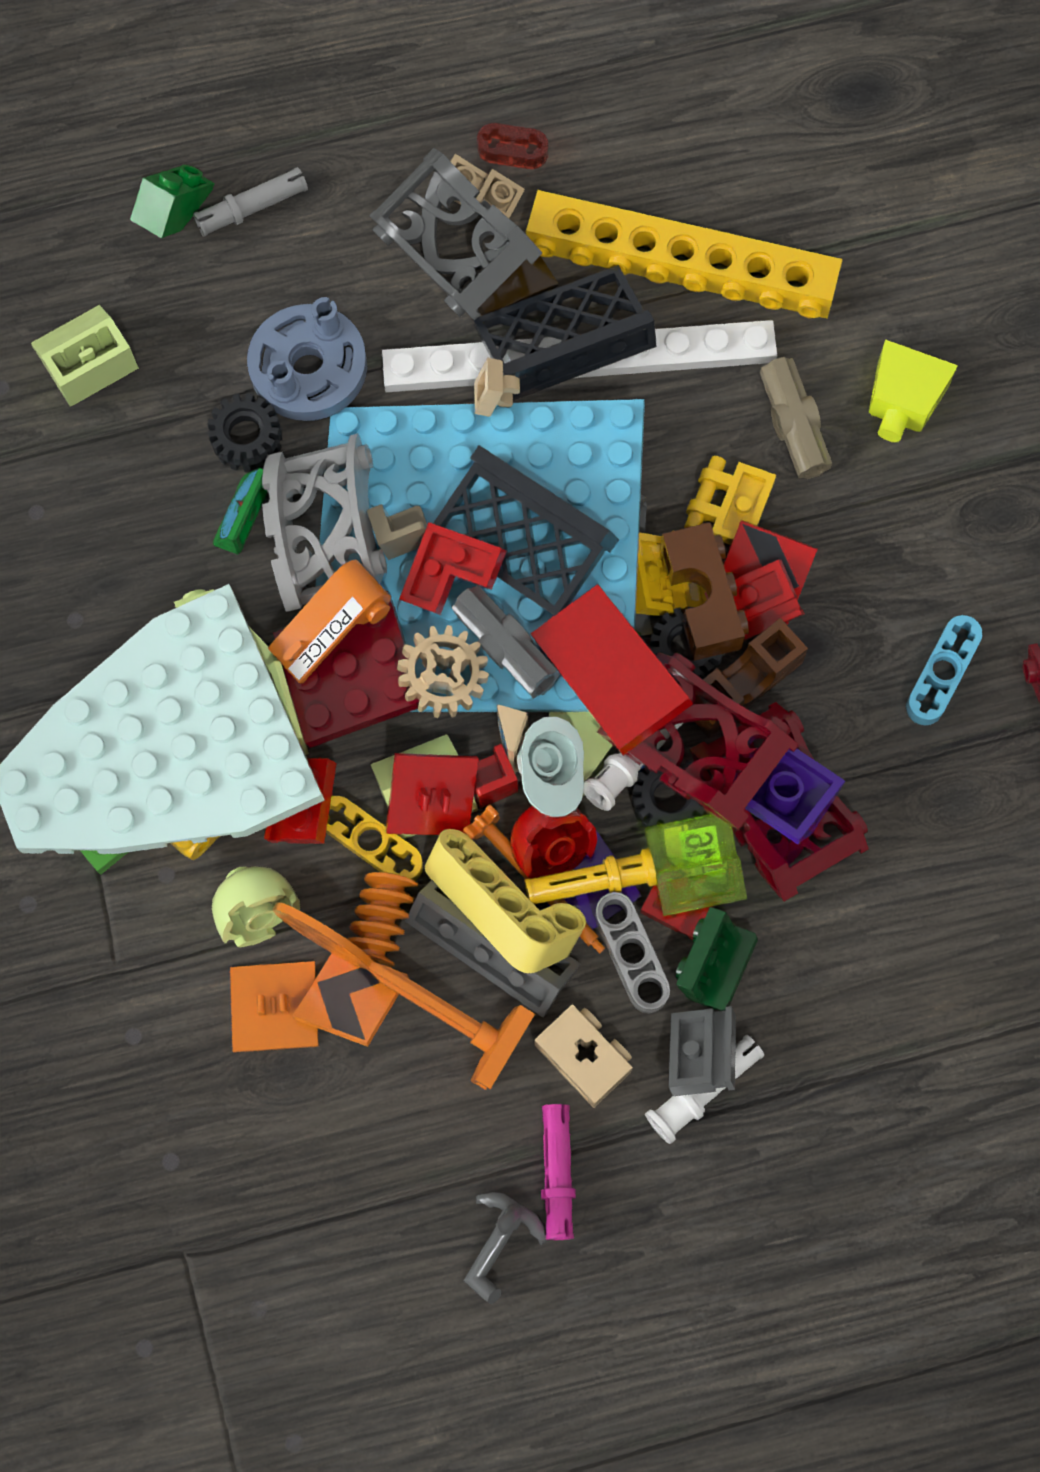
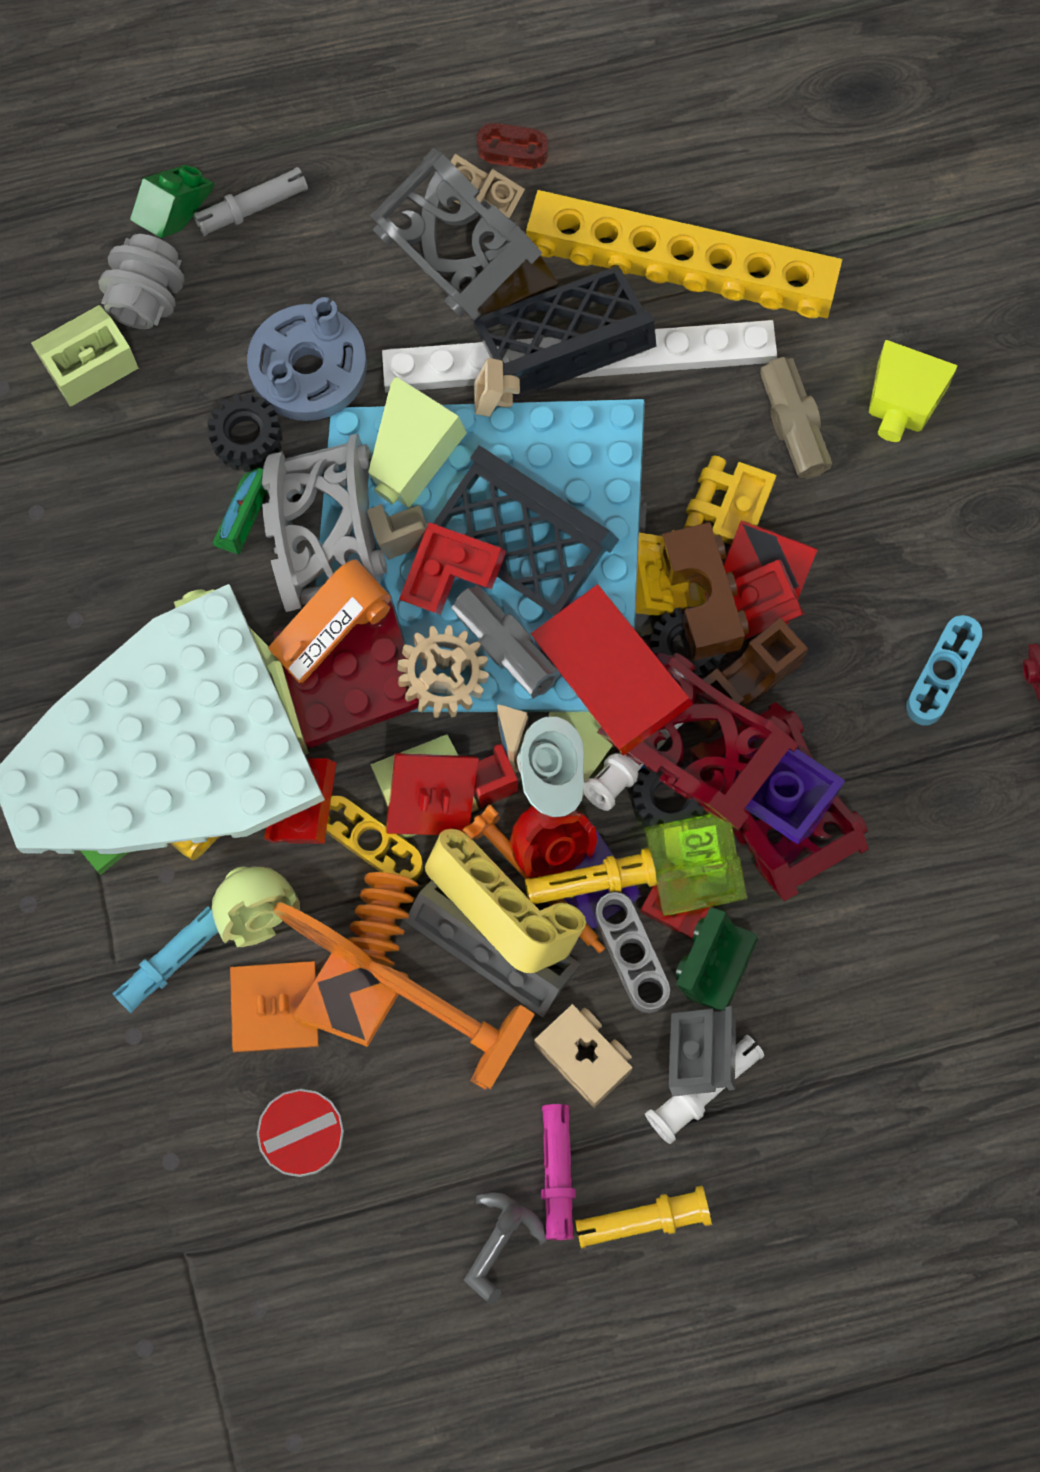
none -> light grey piece [98,234,185,329]
none -> medium azure pin [112,906,218,1014]
none -> red piece [257,1089,344,1177]
none -> yellowish green slope [368,377,467,508]
none -> yellow pin [575,1186,712,1249]

